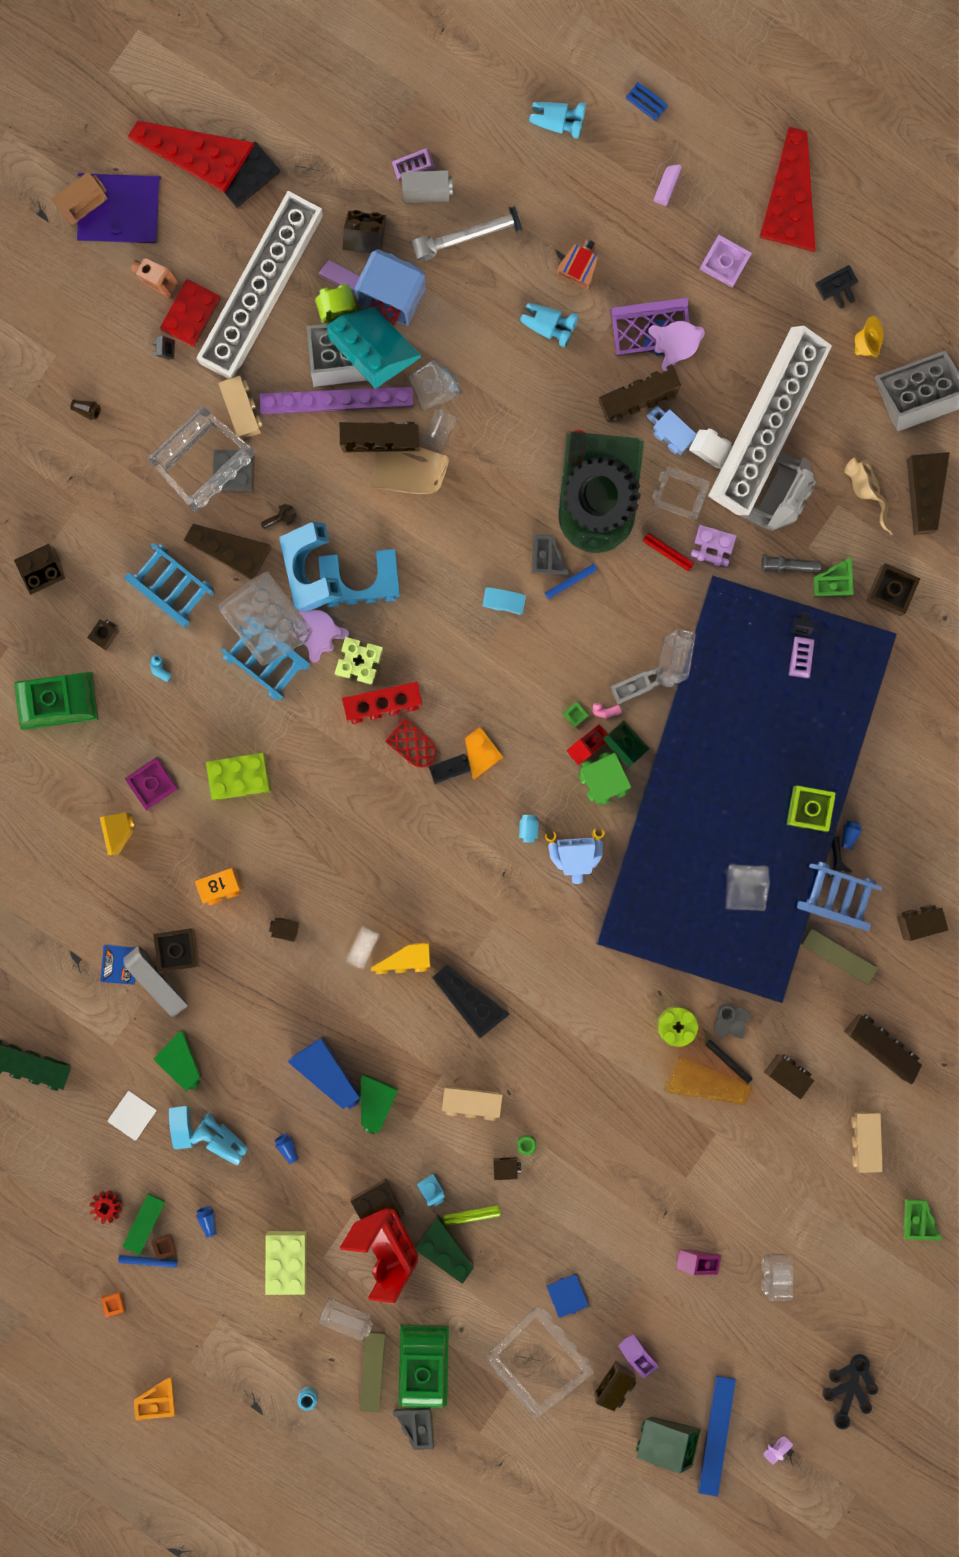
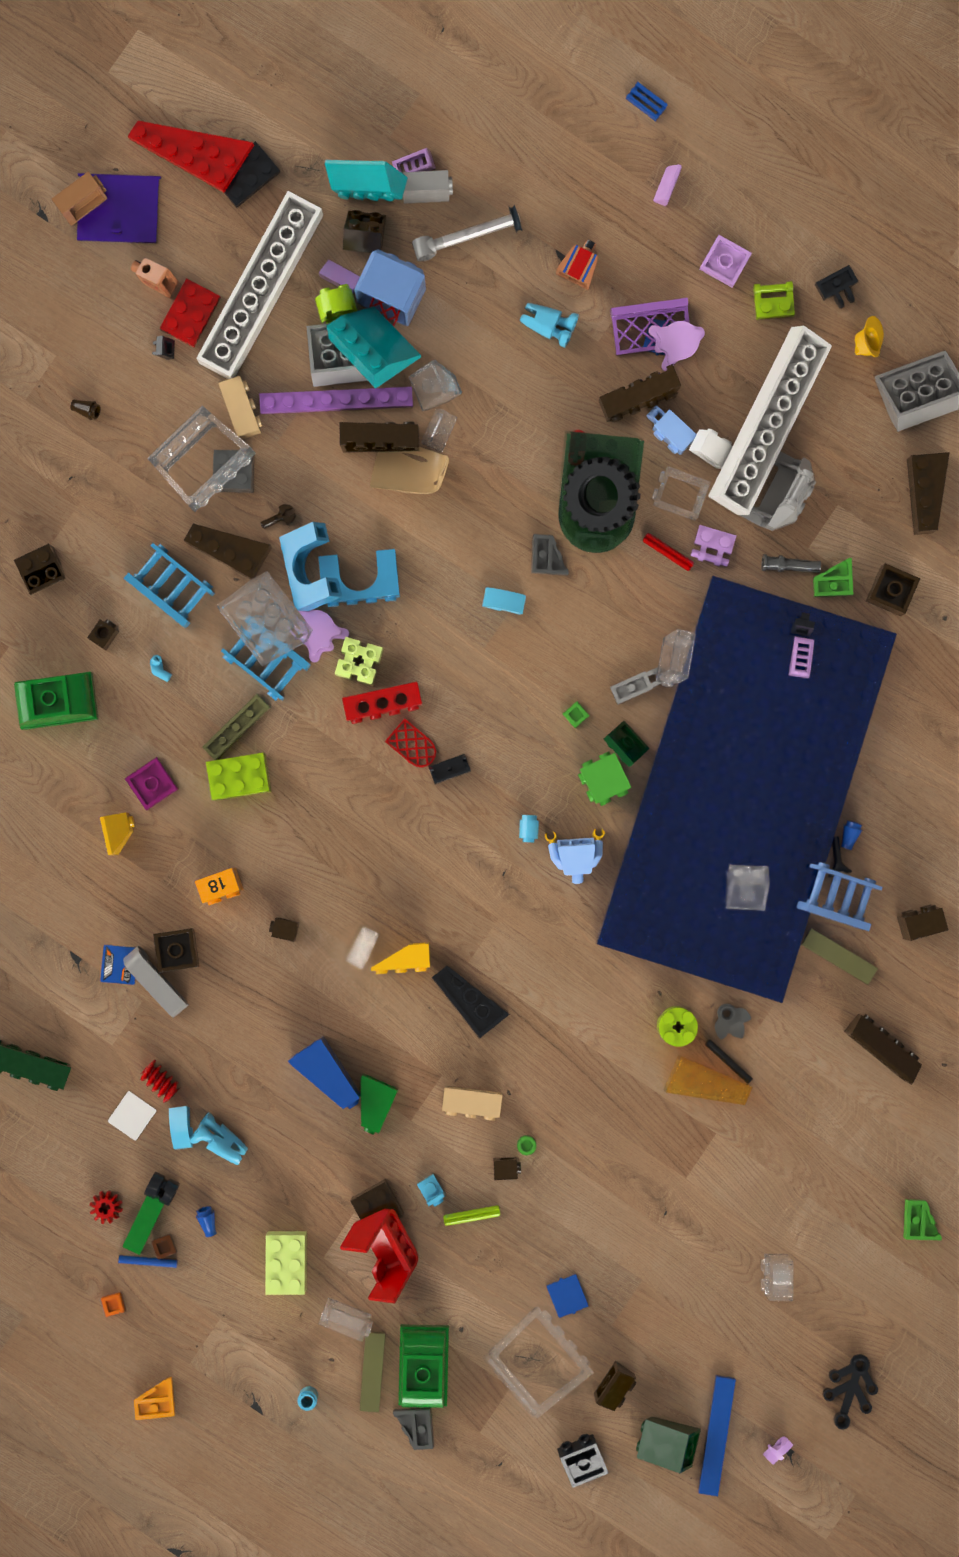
green slope [153,1030,202,1091] -> none
blue cone [274,1133,299,1164] -> none
dark green wedge [415,1214,474,1284] -> none
light orange wing [465,727,503,780] -> none
medium azure piece [529,102,586,139] -> none
blue bar [544,564,597,599] -> none
red slope [566,724,608,765] -> none
bright pink arm [592,702,622,719] -> none
medium lavender slope [618,1334,659,1378] -> none
magenta slope [676,1249,721,1275] -> none
red wing [759,127,816,252] -> none
dark brown brick [764,1054,814,1100] -> none
lime brick [787,786,836,832] -> none
tan animal [844,457,894,536] -> none
tan brick [851,1111,883,1173] -> none
none -> red piece [140,1060,181,1103]
none -> black wheel [144,1171,180,1206]
none -> olive tile [202,694,271,760]
none -> teal slope [325,160,408,201]
none -> black plate [557,1434,609,1488]
none -> lime plate [753,281,795,320]

